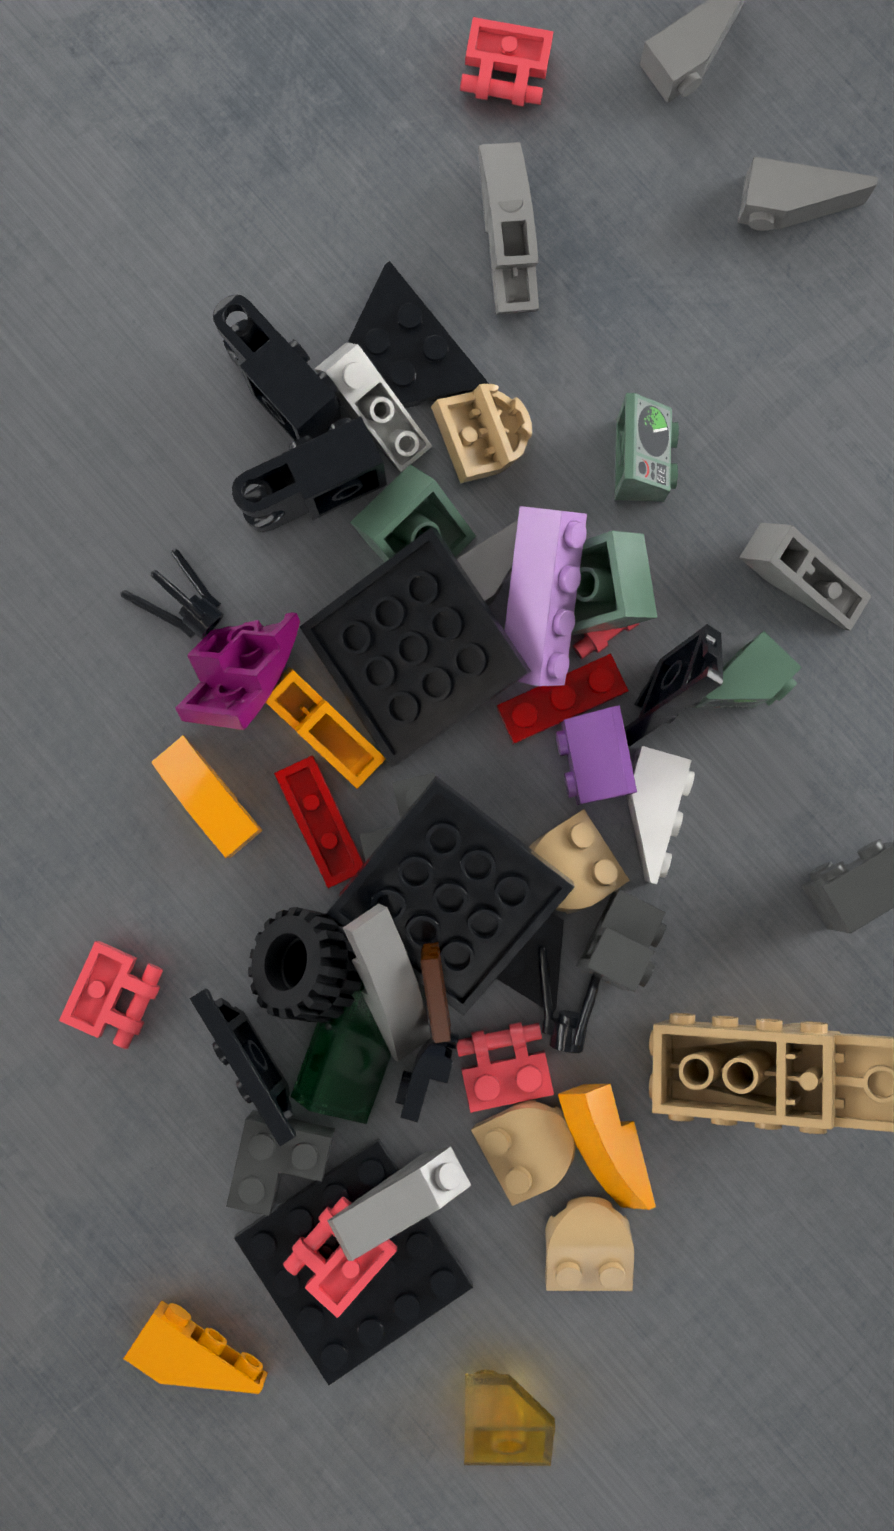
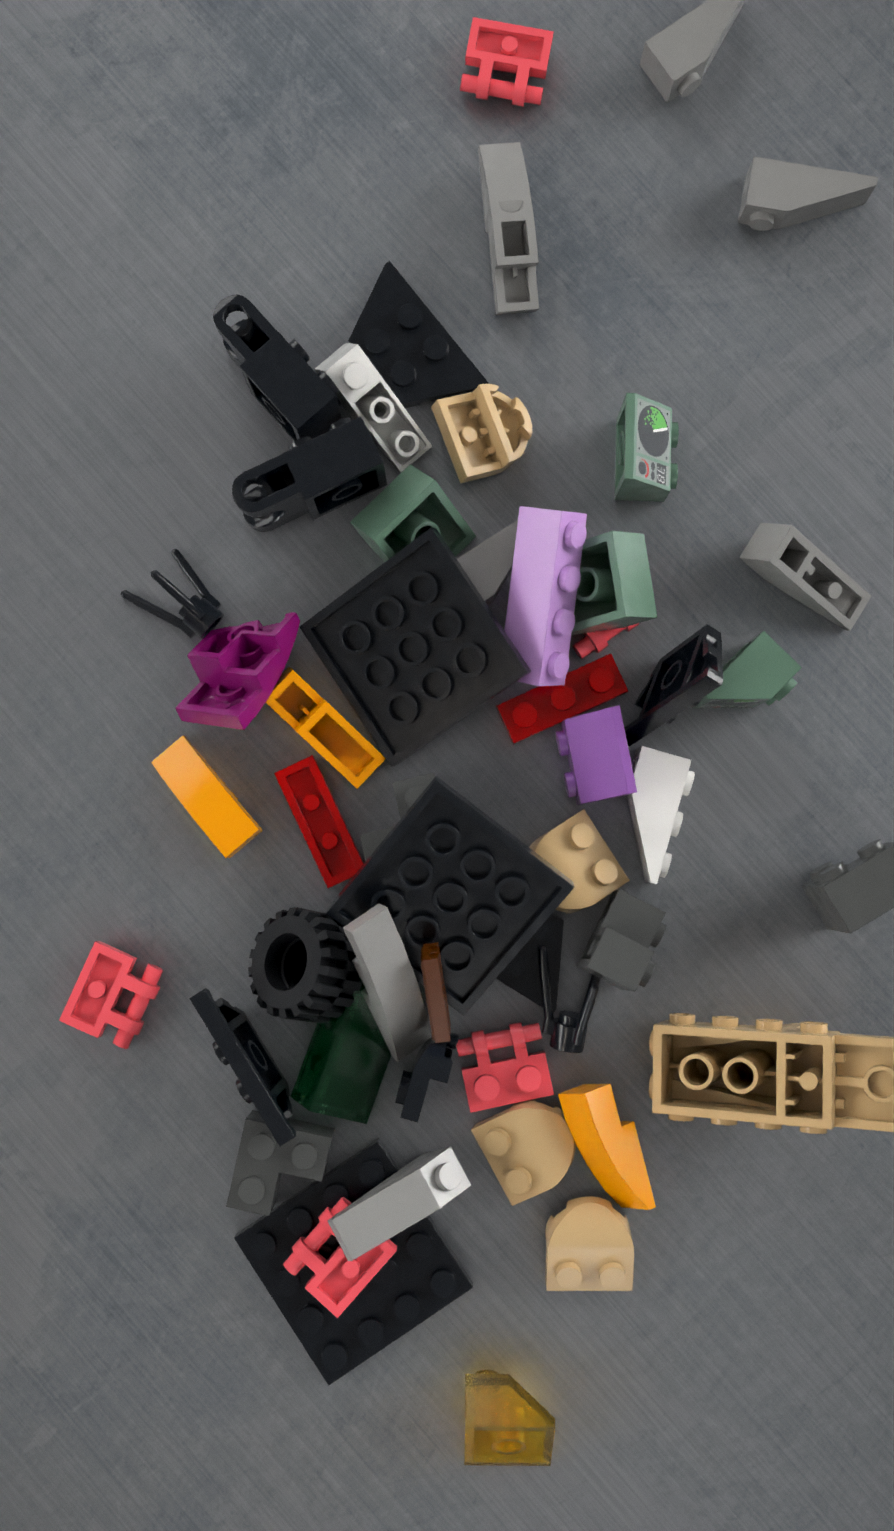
light orange slope [123,1300,268,1394] -> none

